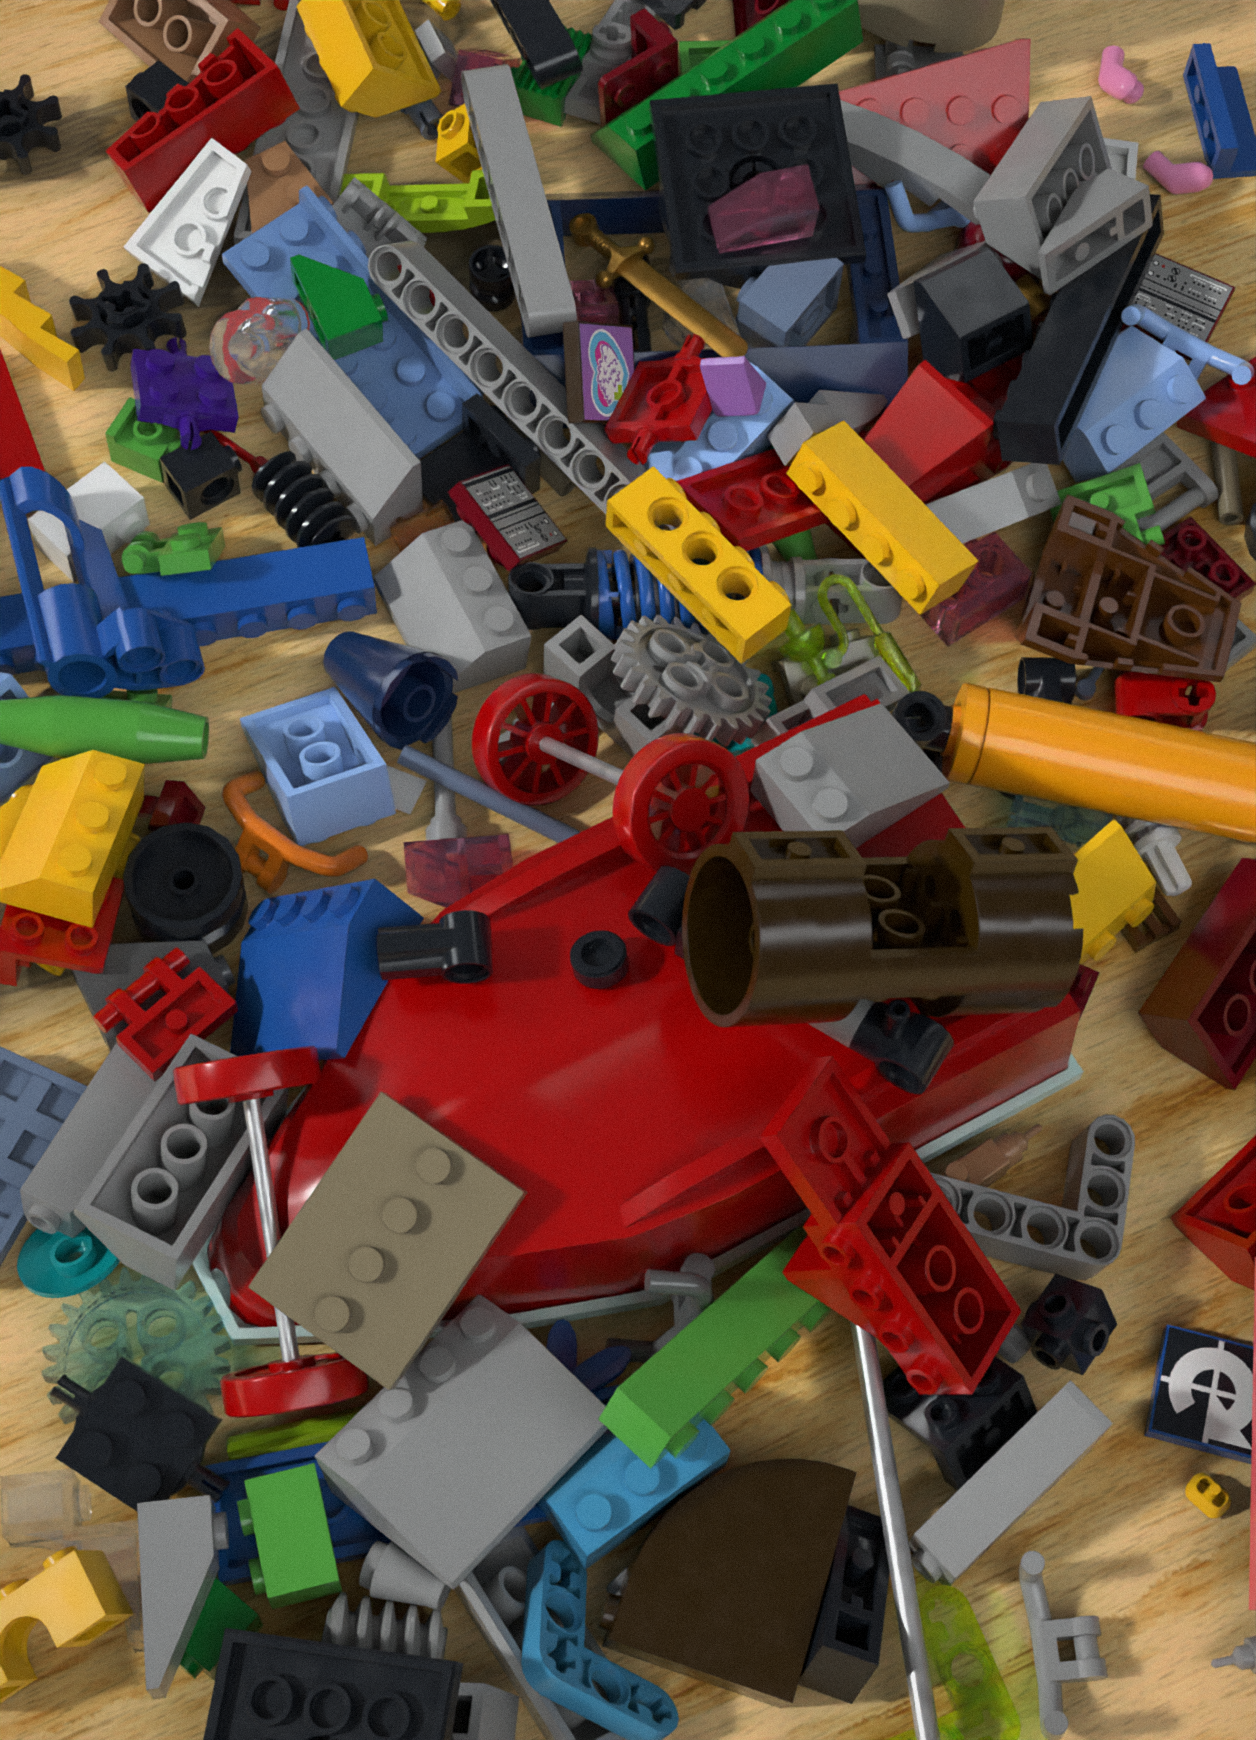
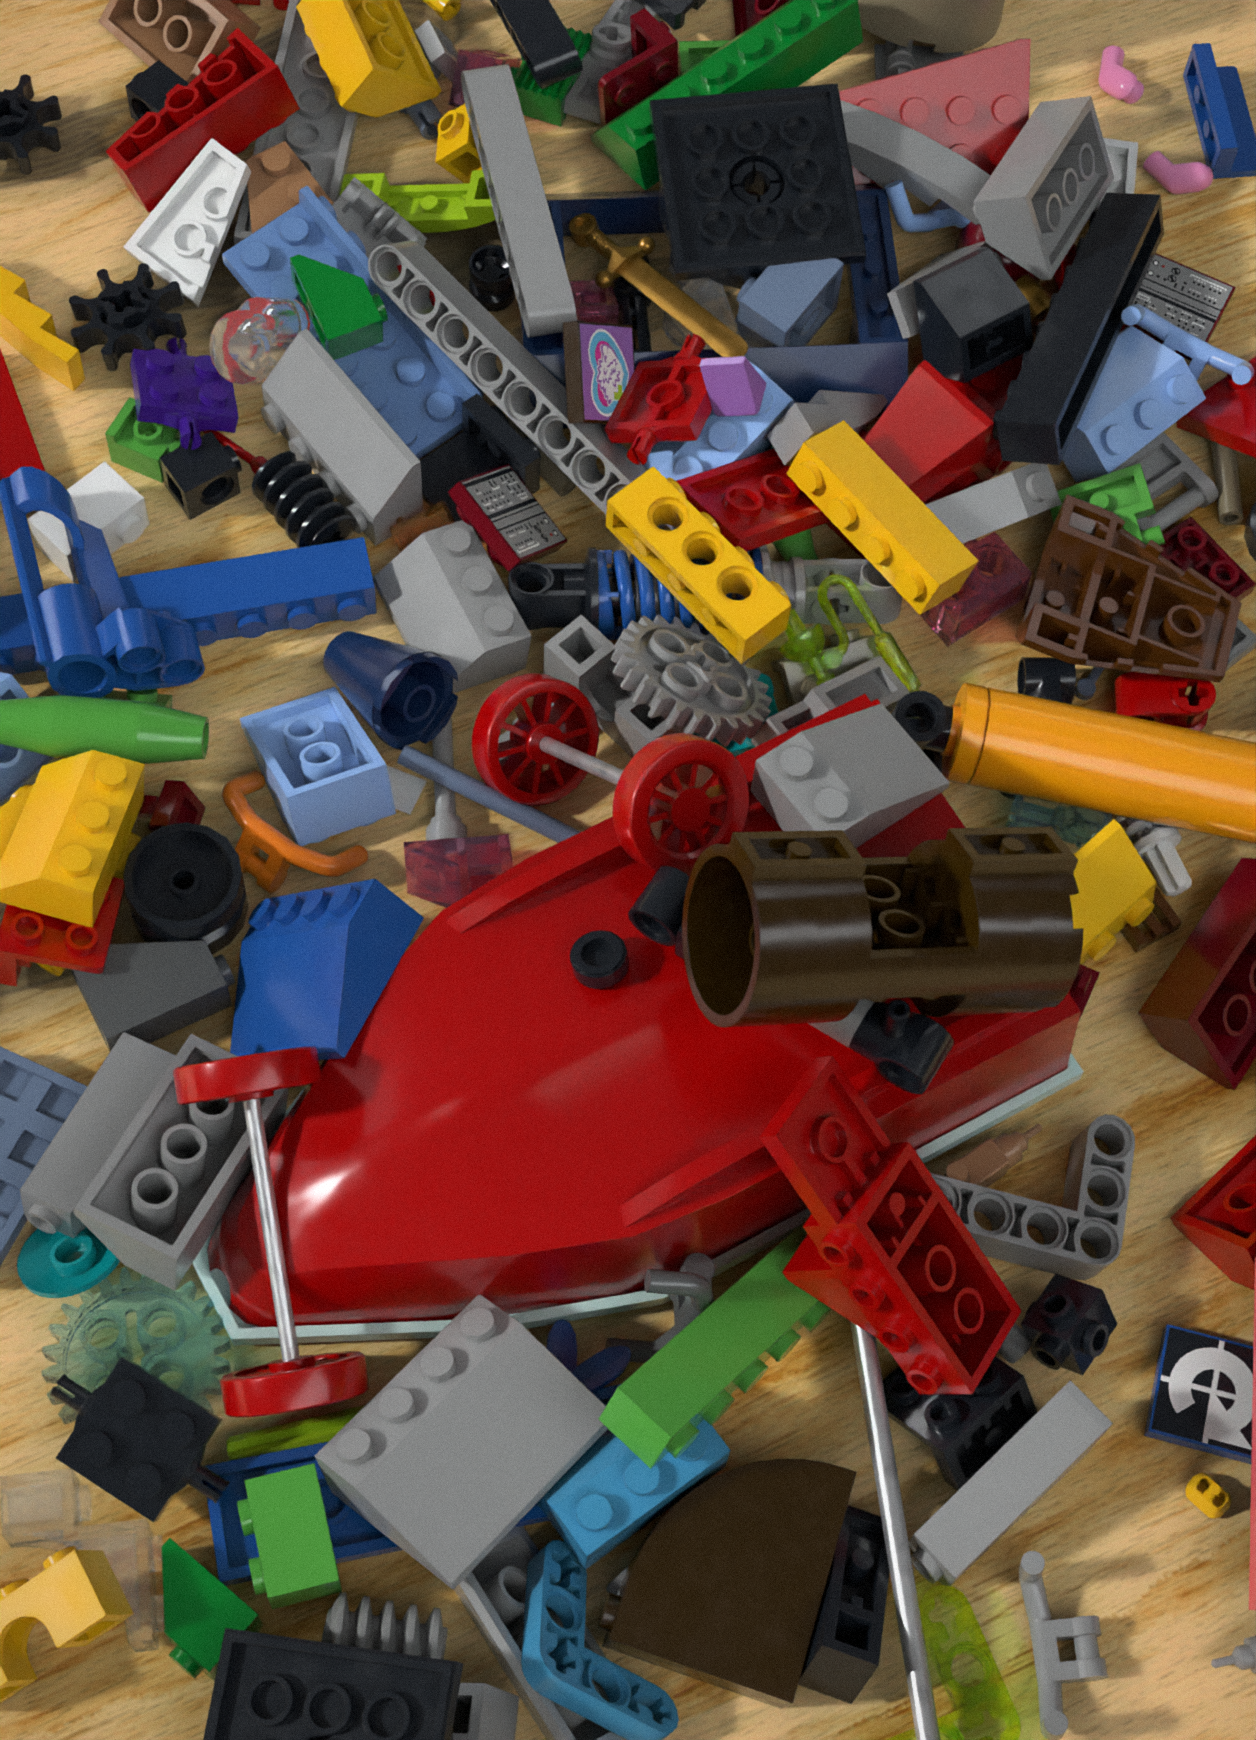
red plate [92,947,238,1082] -> none
bright green plate [122,522,225,576] -> none
light grey slope [137,1495,229,1699] -> none
dark tan plate [248,1092,528,1390] -> none
light grey cone [359,1540,451,1611] -> none
black piece [377,910,493,984] -> none
clear pink slope [708,164,820,254] -> none
light grey slope [1038,168,1153,295] -> none

